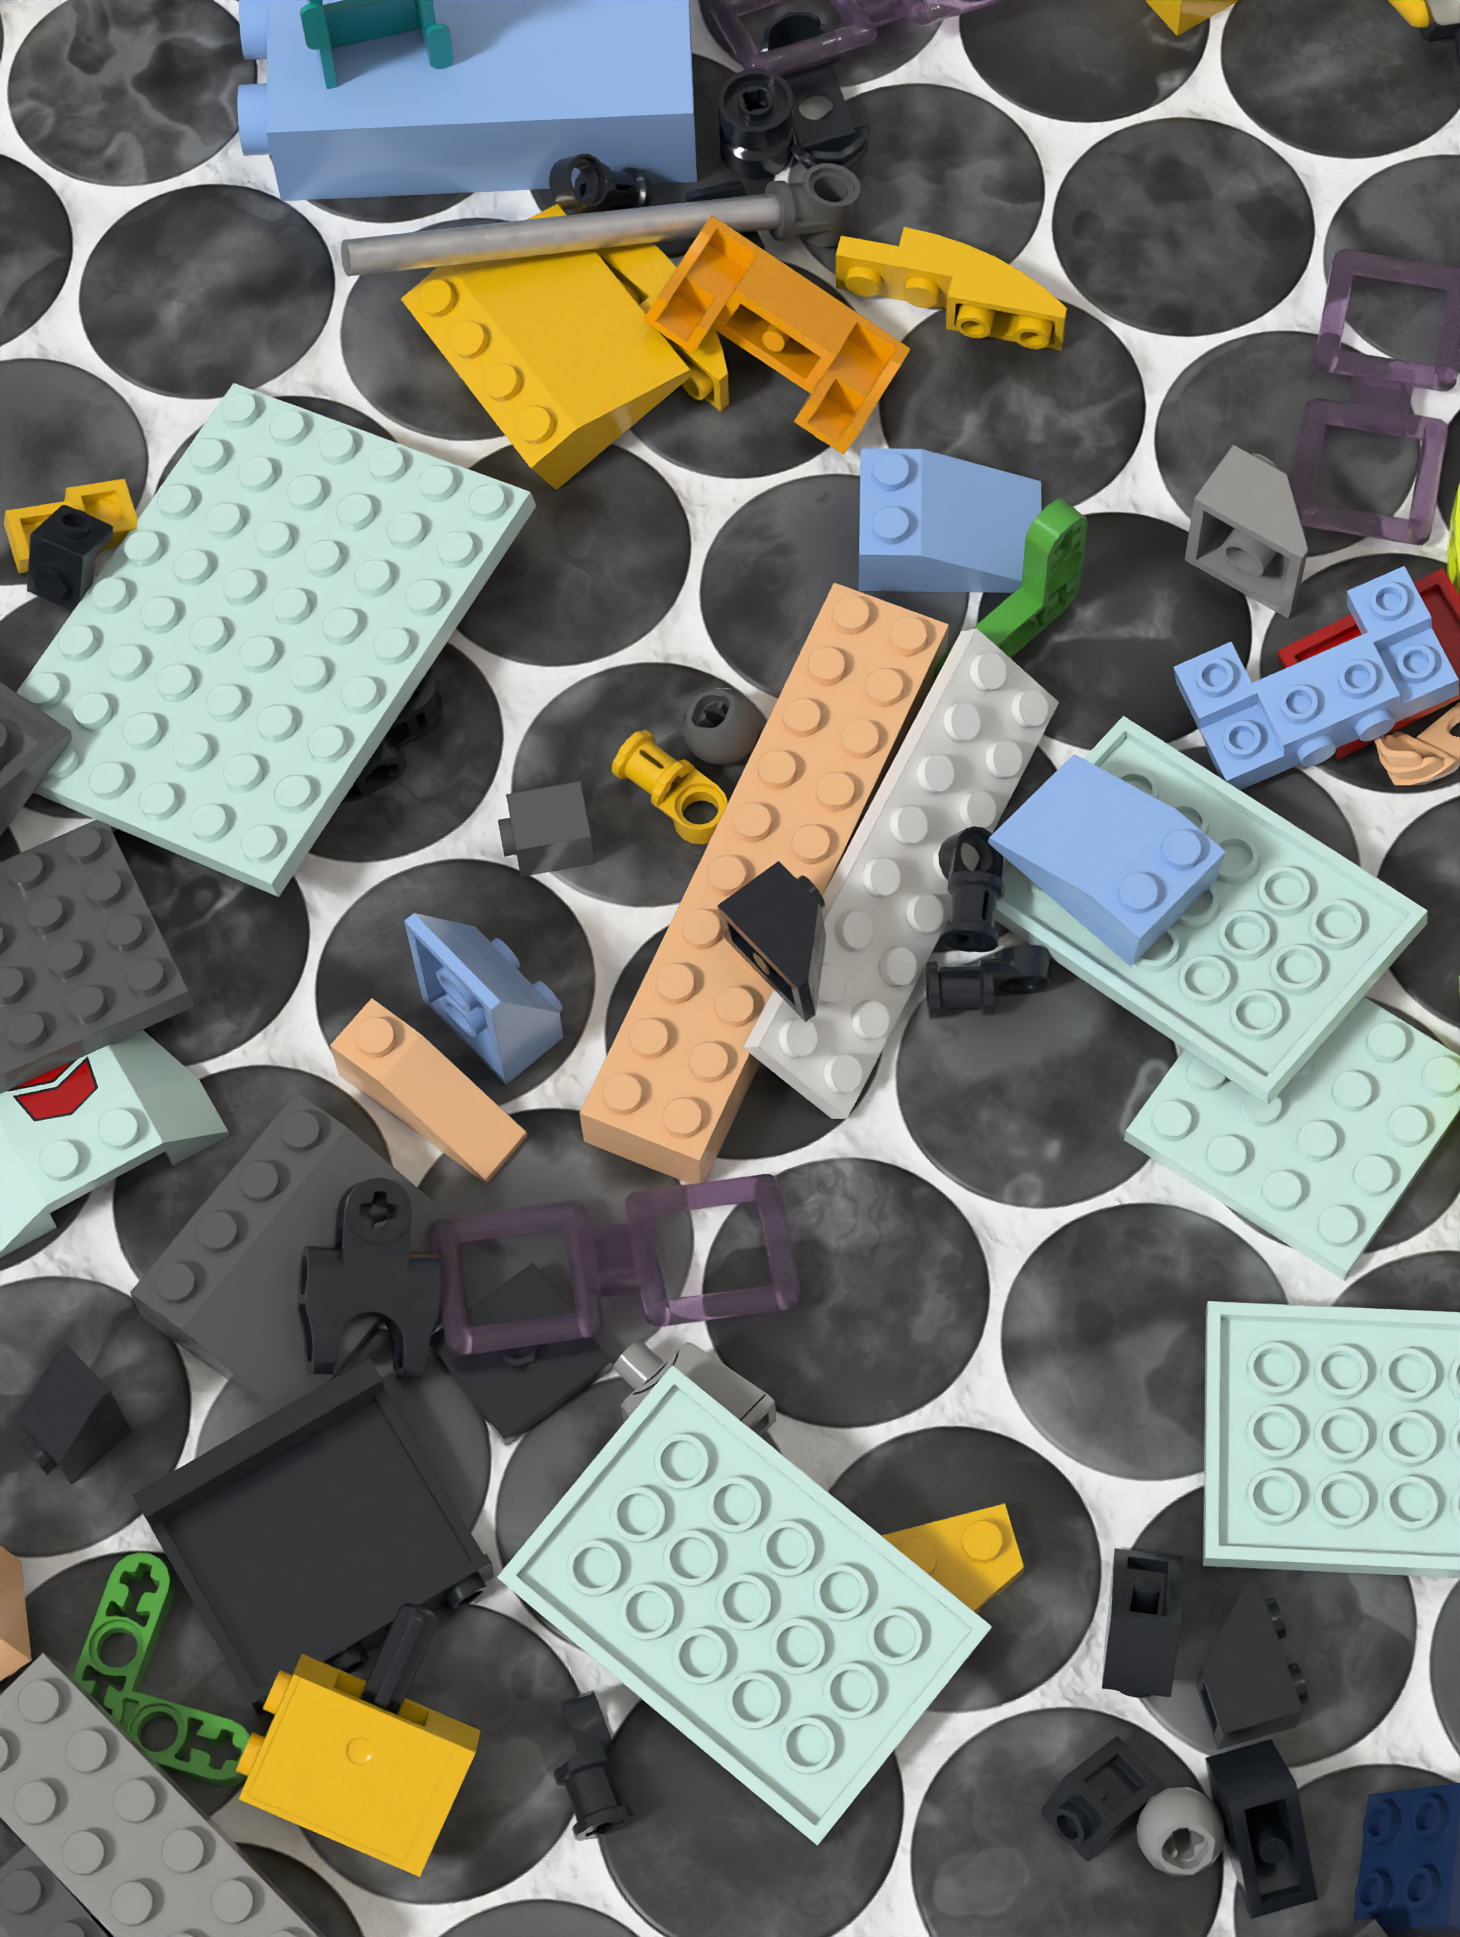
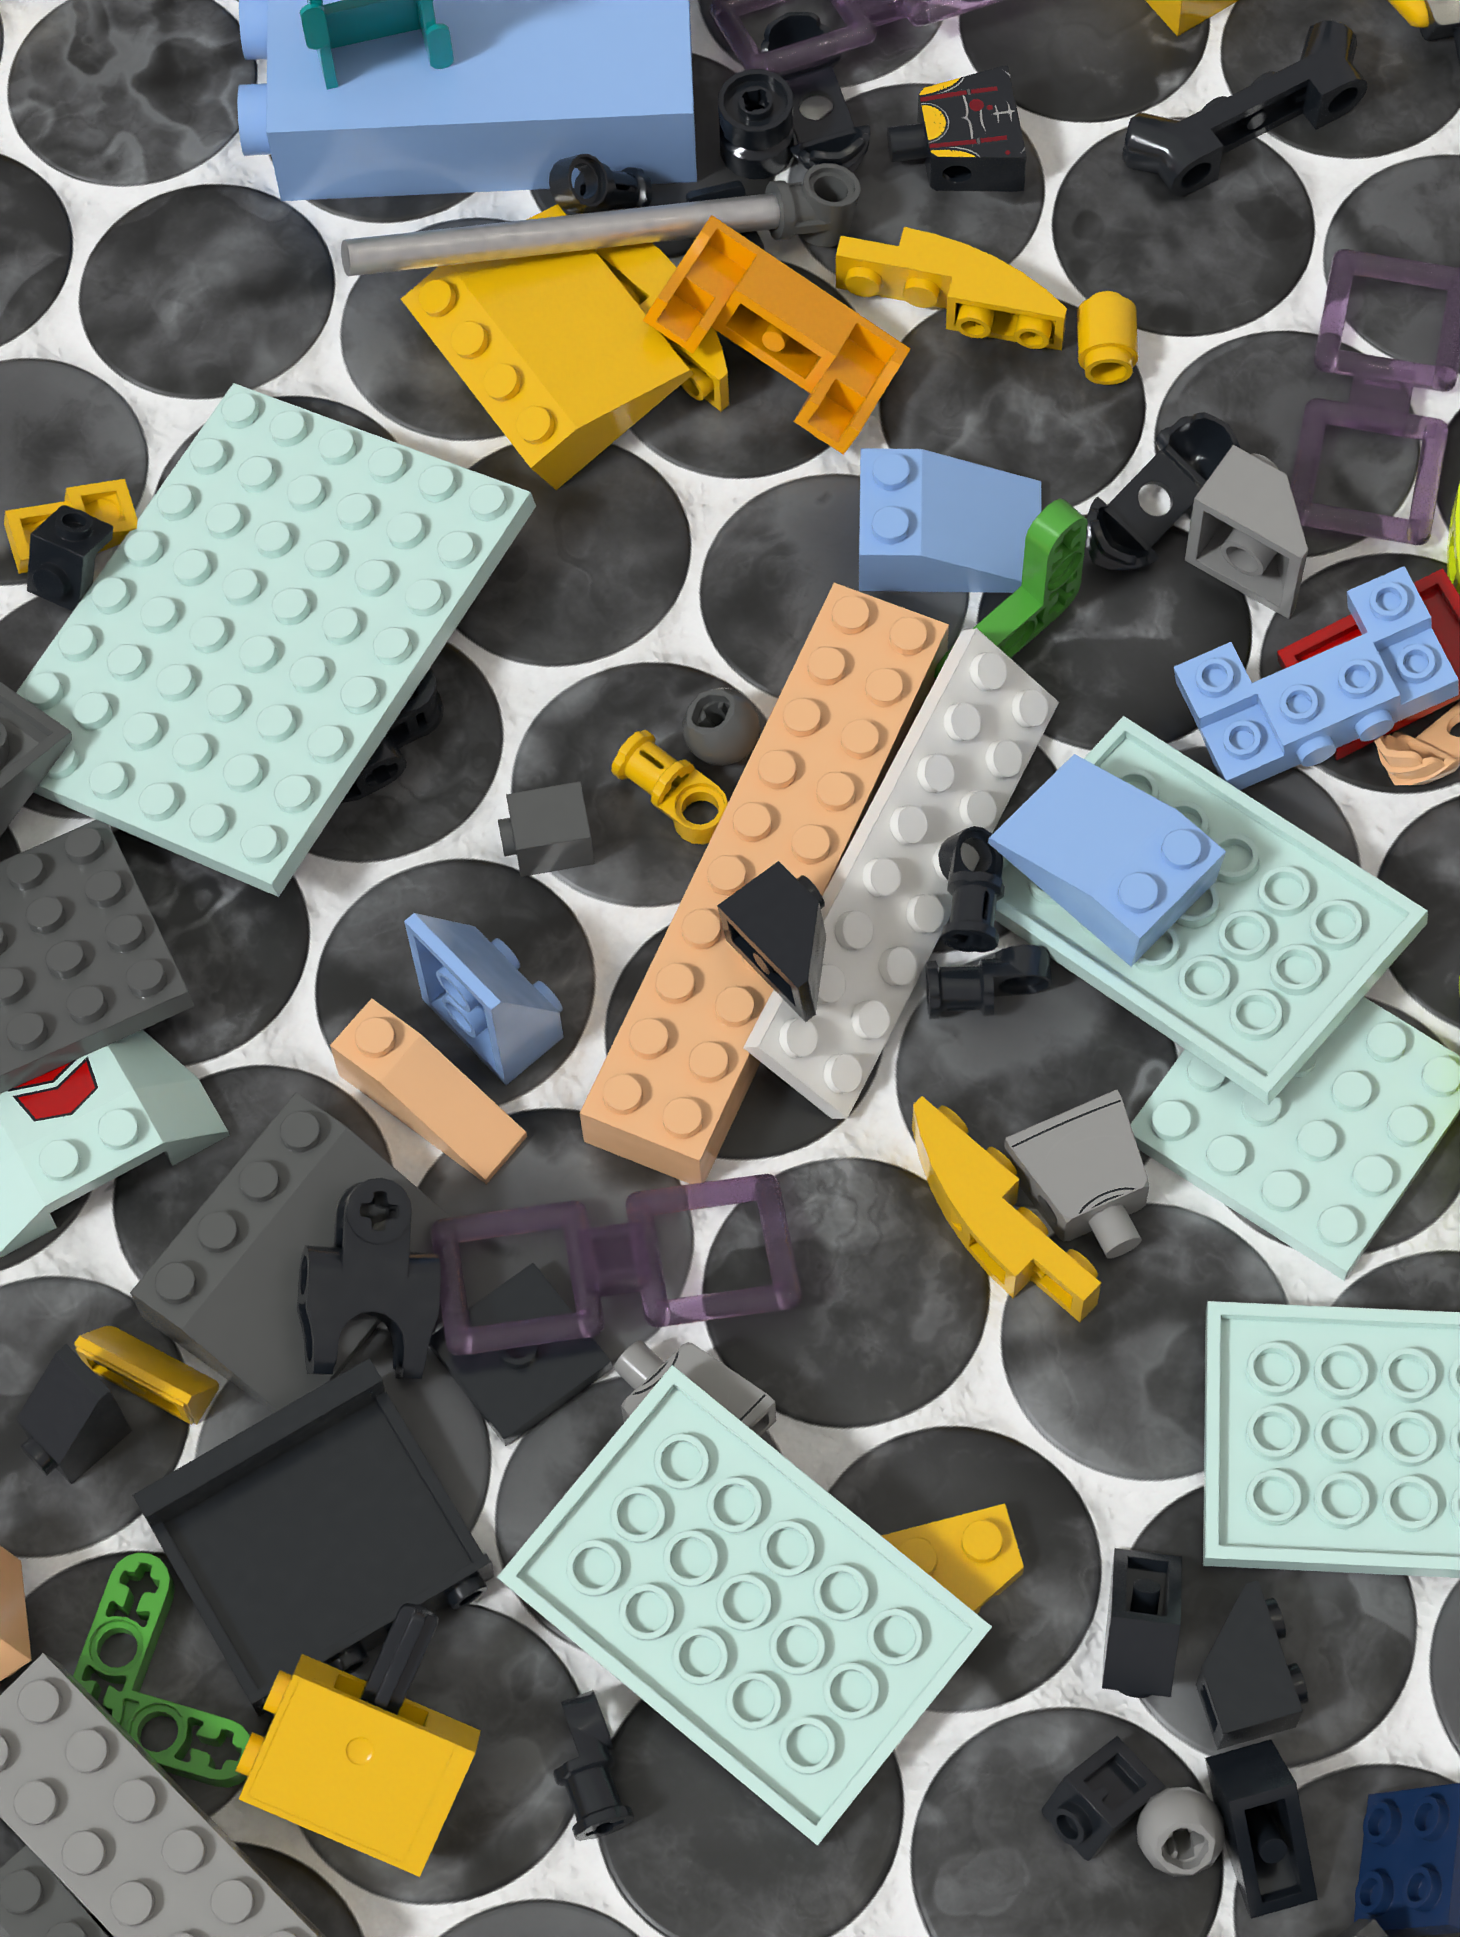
none -> yellow slope [74,1326,219,1425]
none -> black torso [887,66,1027,192]
none -> yellow slope [912,1096,1101,1322]
none -> light grey torso [1004,1090,1149,1258]
none -> yellow brick [1077,291,1138,385]
none -> black piece [1086,412,1240,570]
none -> black plate [1122,20,1368,196]

